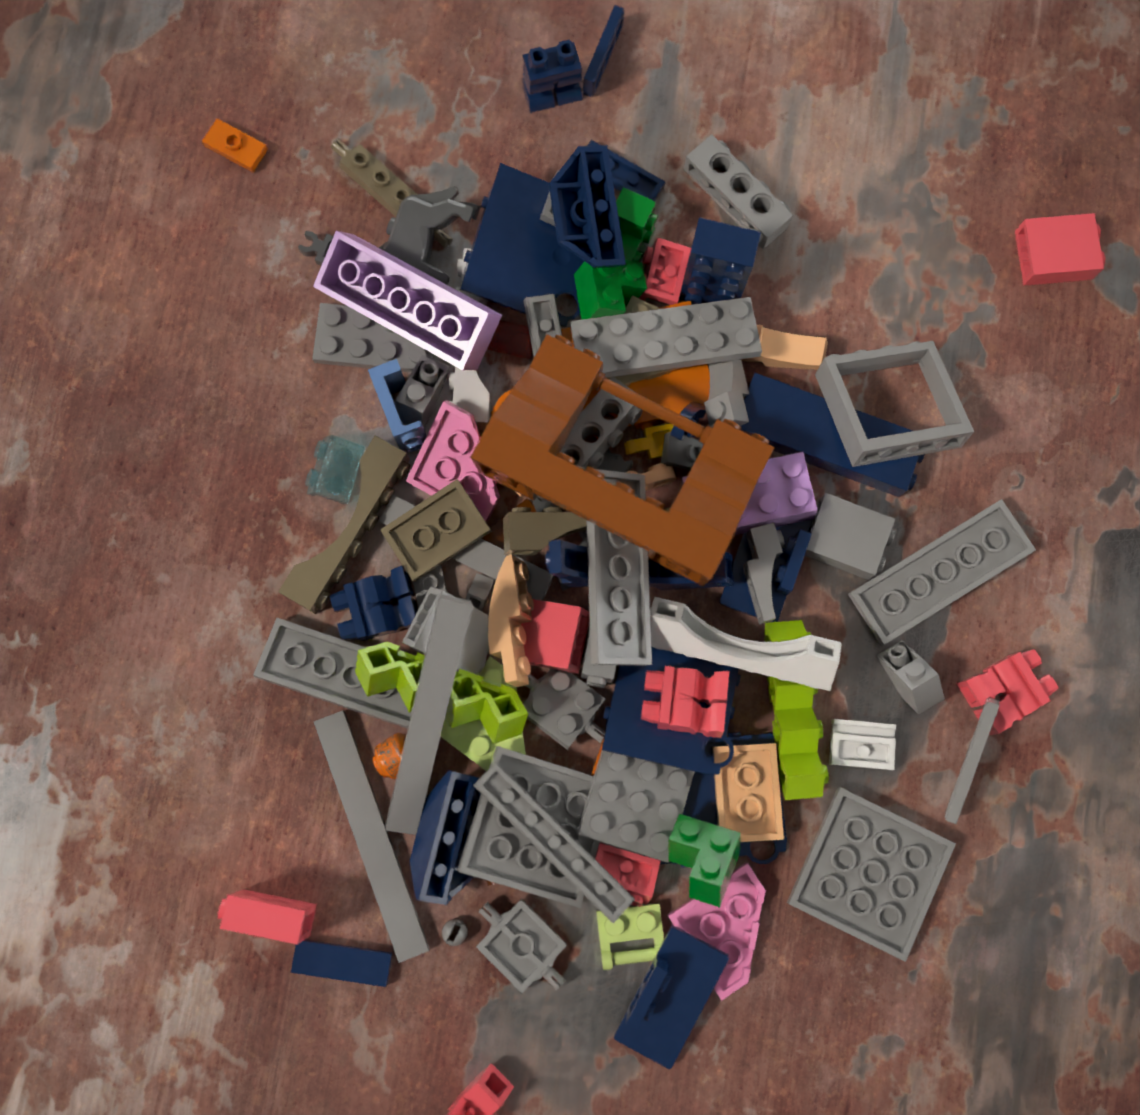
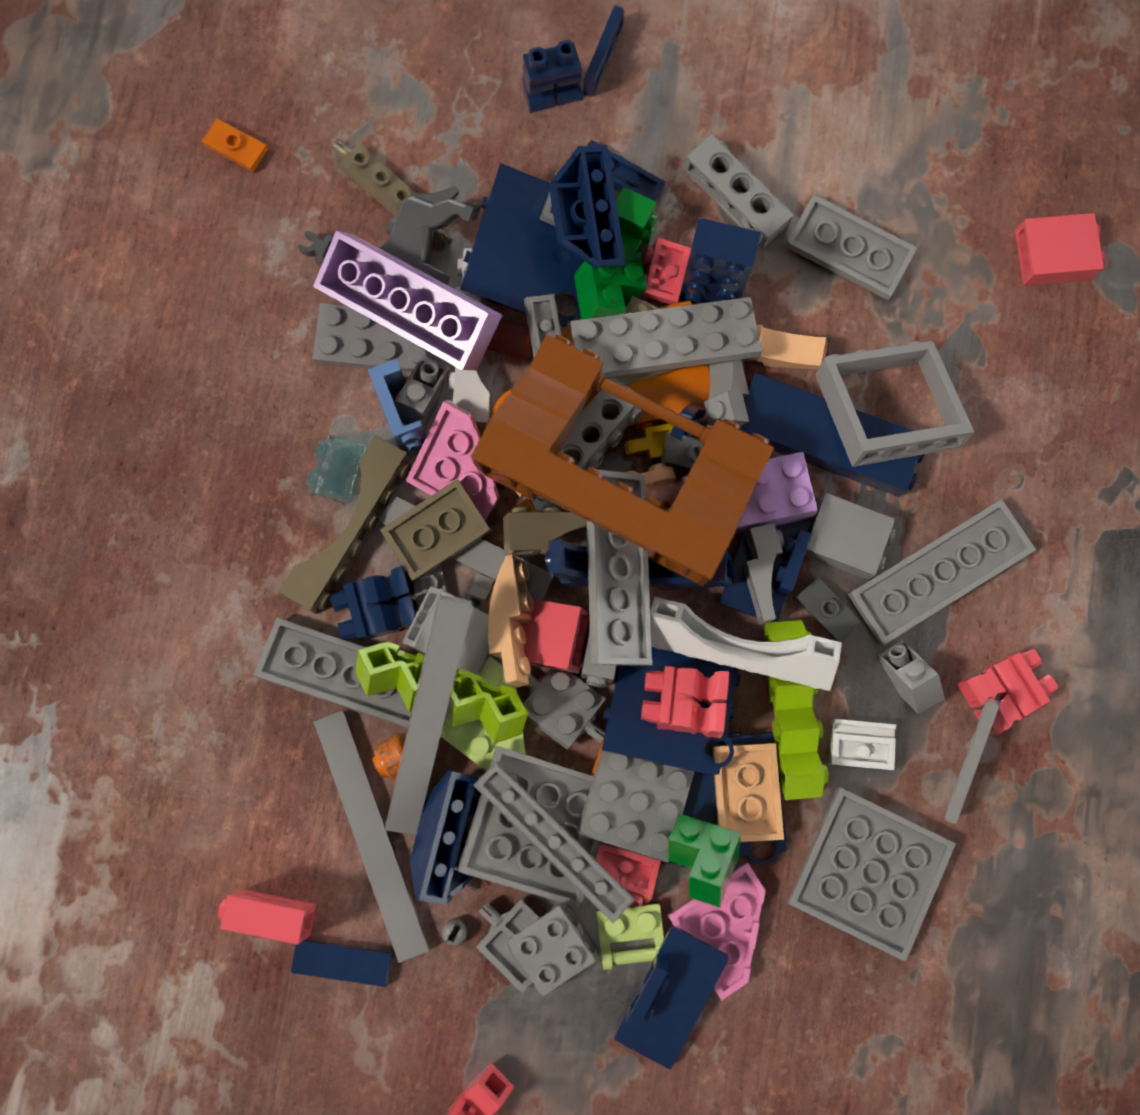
none -> light grey bracket [507,902,600,996]
none -> light grey plate [785,194,917,301]
none -> dark grey plate [795,577,861,642]

